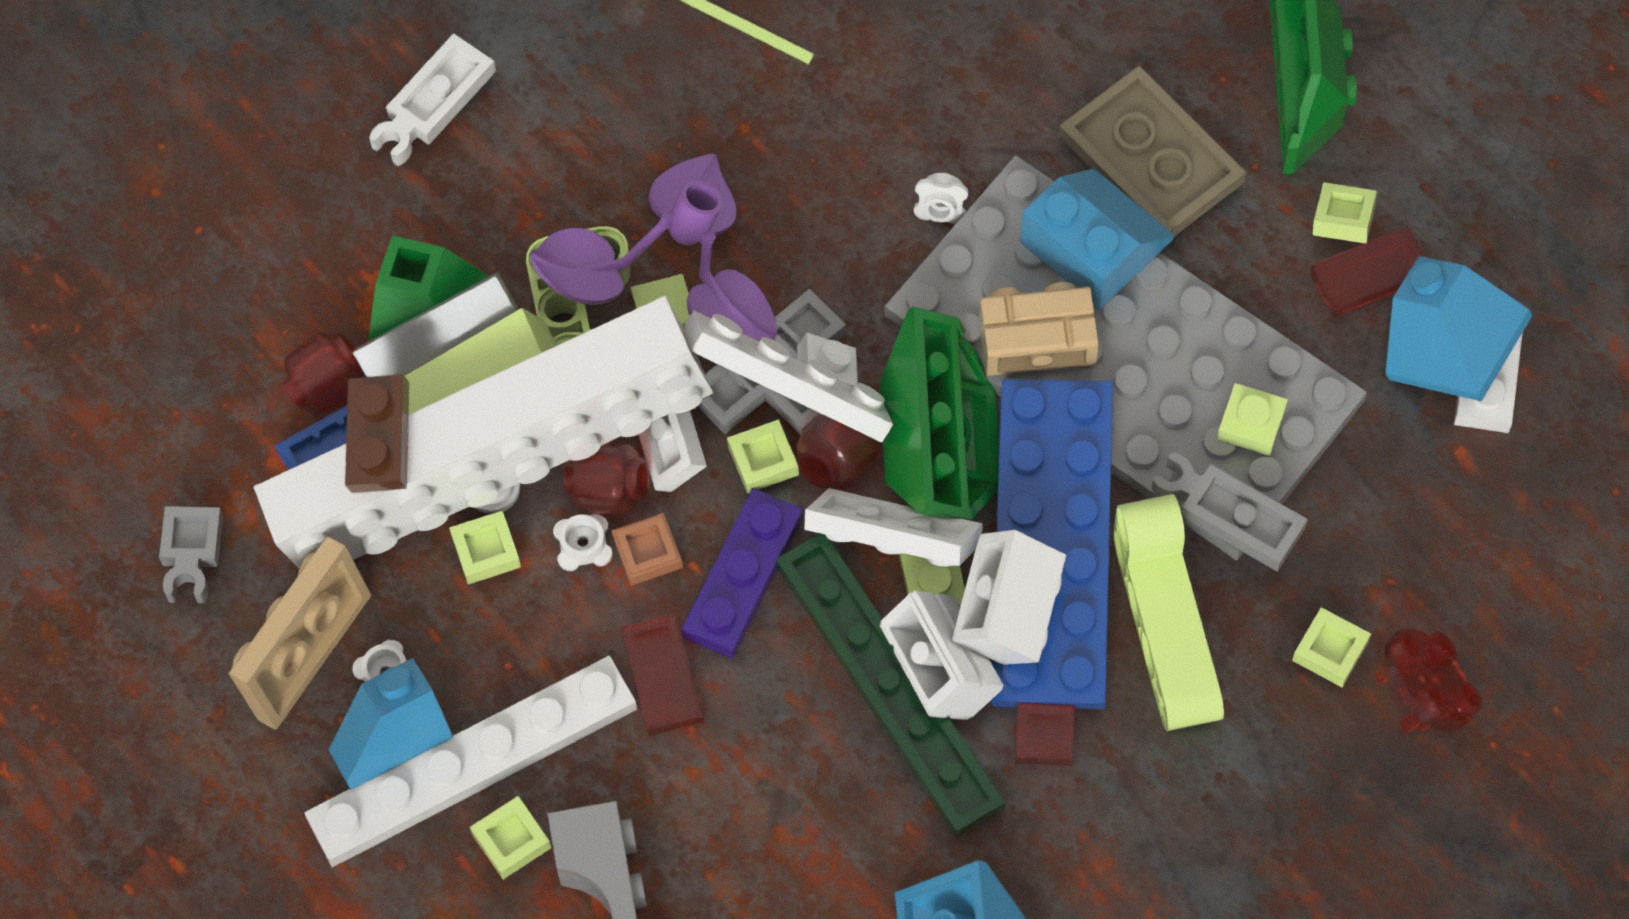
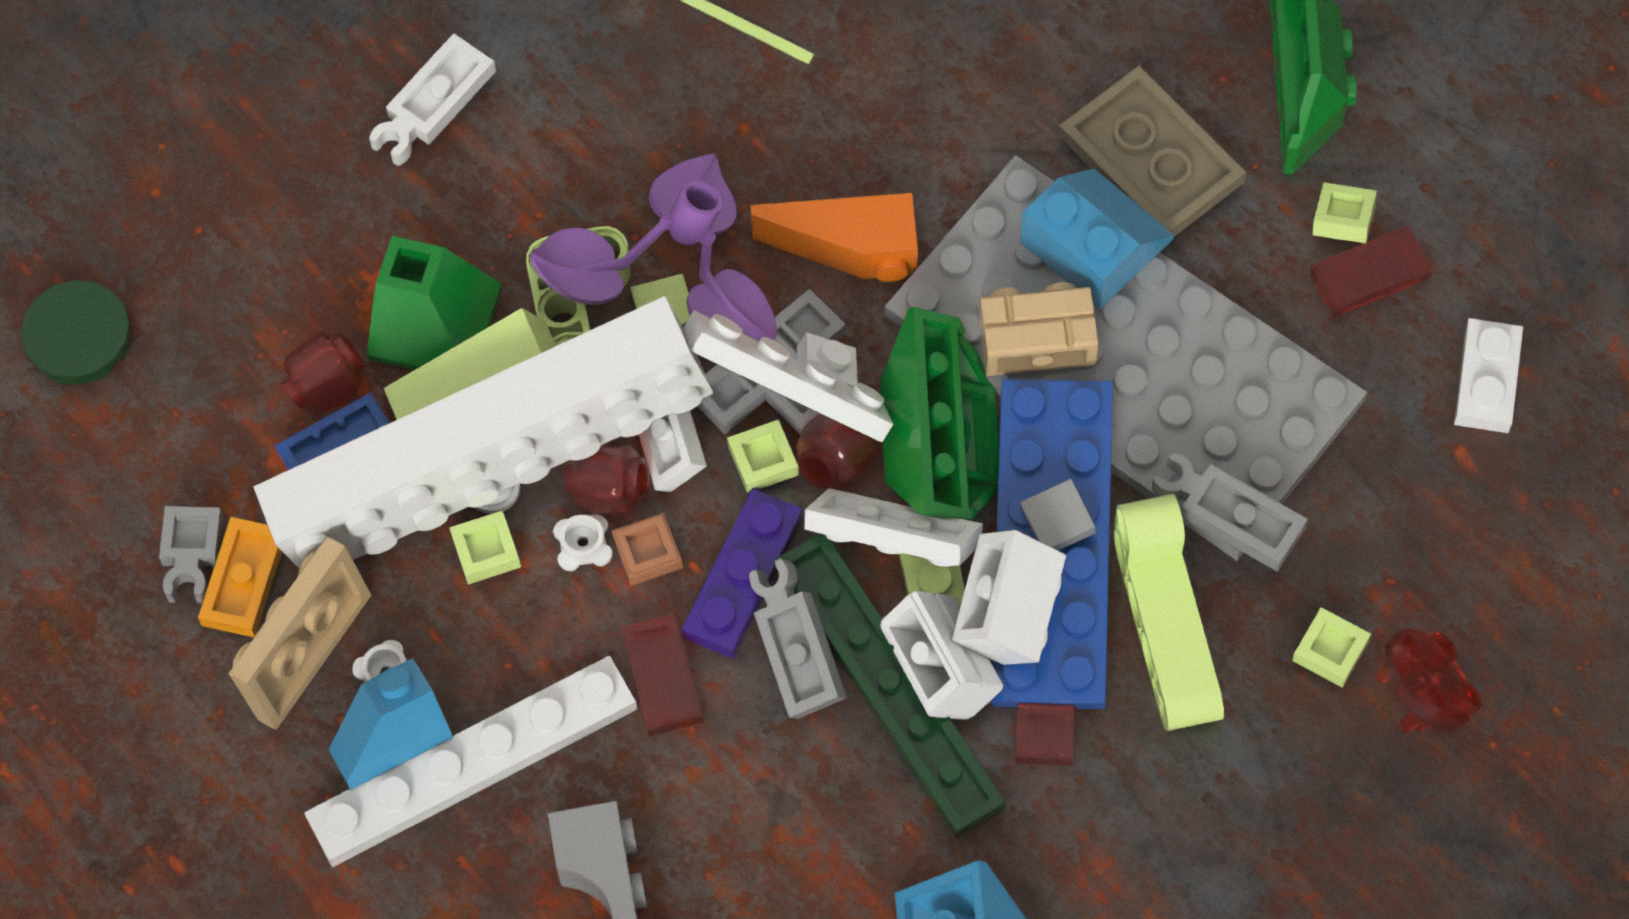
reddish brown plate [345,374,409,493] -> none
light grey tile [353,272,519,377] -> none
yellowish green plate [470,796,551,879] -> none
white plate [914,173,969,224] -> none
yellowish green plate [1217,383,1288,456] -> none
dark azure slope [1385,256,1532,401] -> none
none -> dark green tile [21,280,132,385]
none -> light orange plate [198,517,282,637]
none -> light grey plate [749,558,847,719]
none -> orange slope [750,193,918,282]
none -> light grey tile [1020,479,1096,551]

